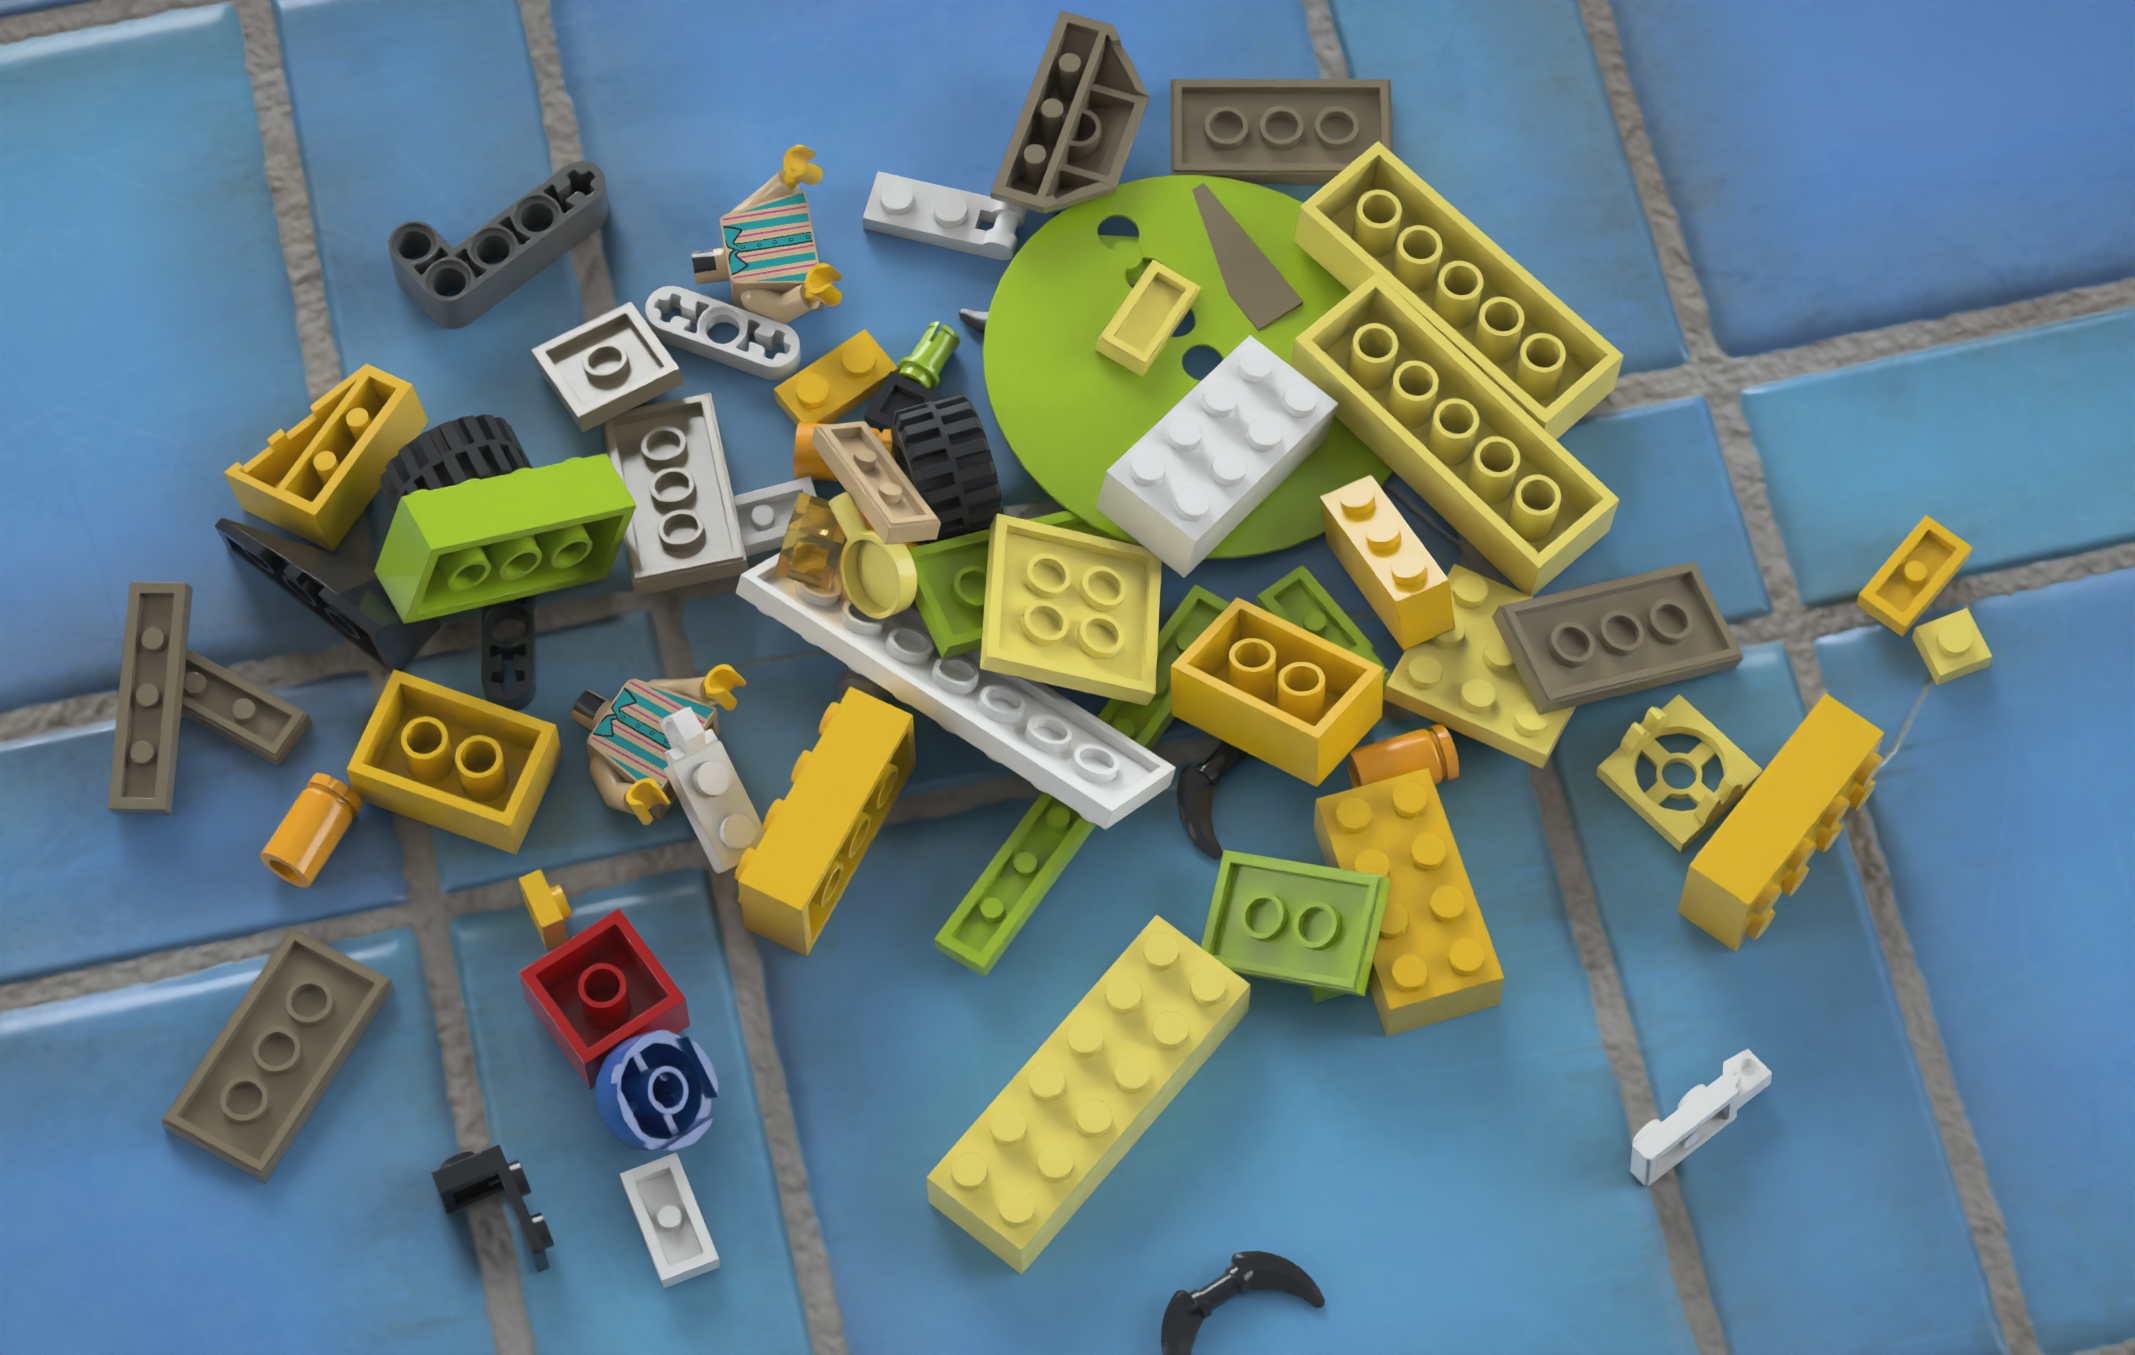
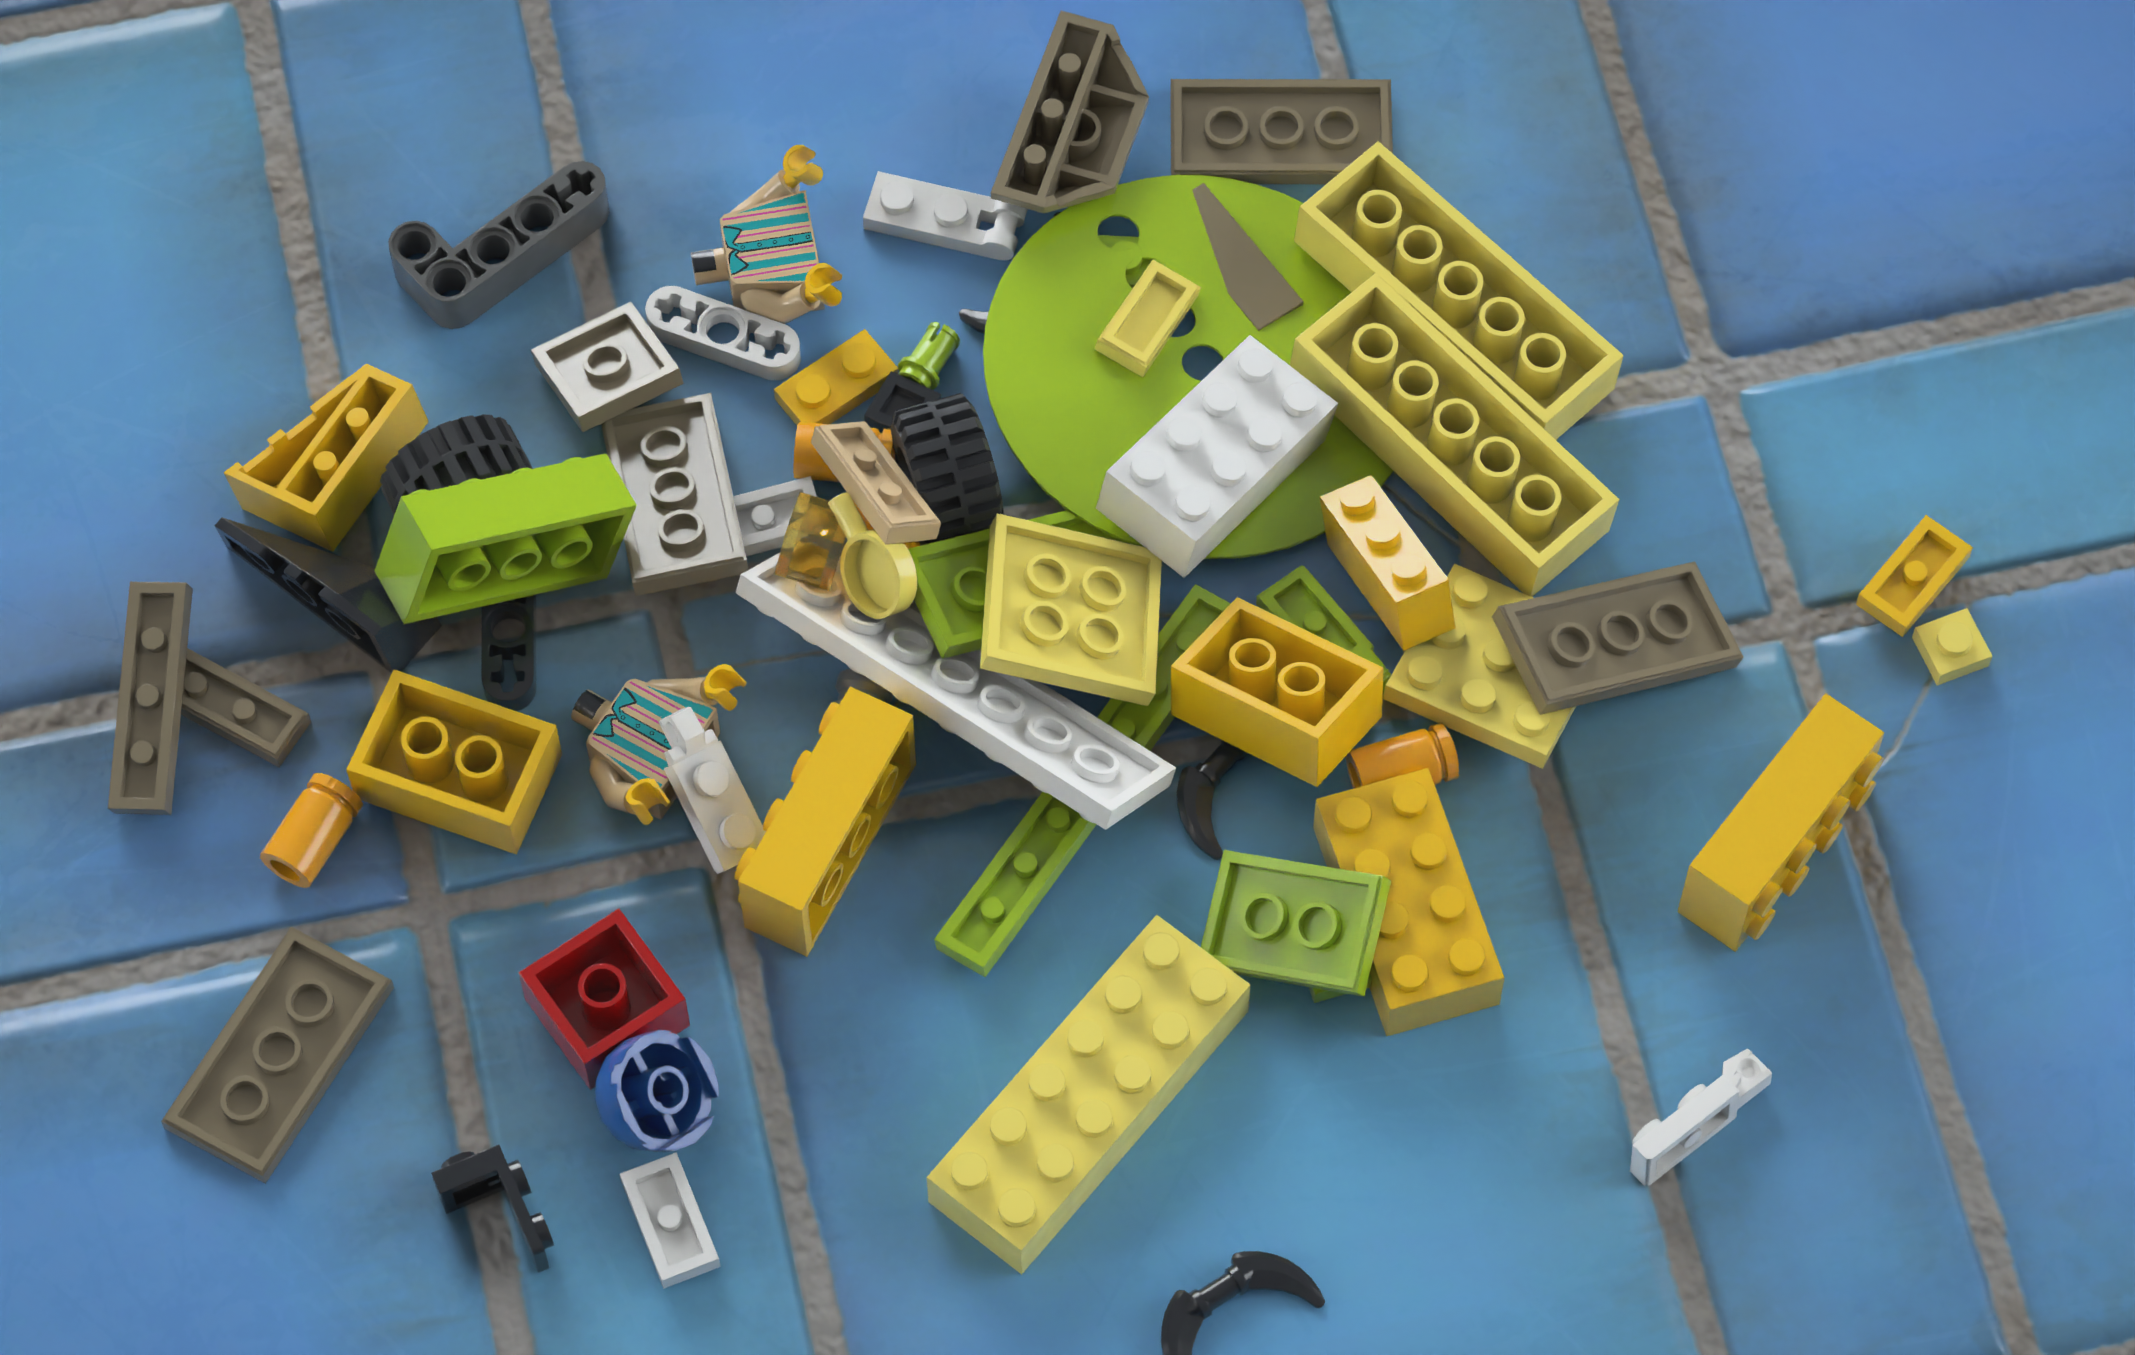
yellow plate [518,869,573,951] -> none
light yellow piece [1596,694,1763,853] -> none

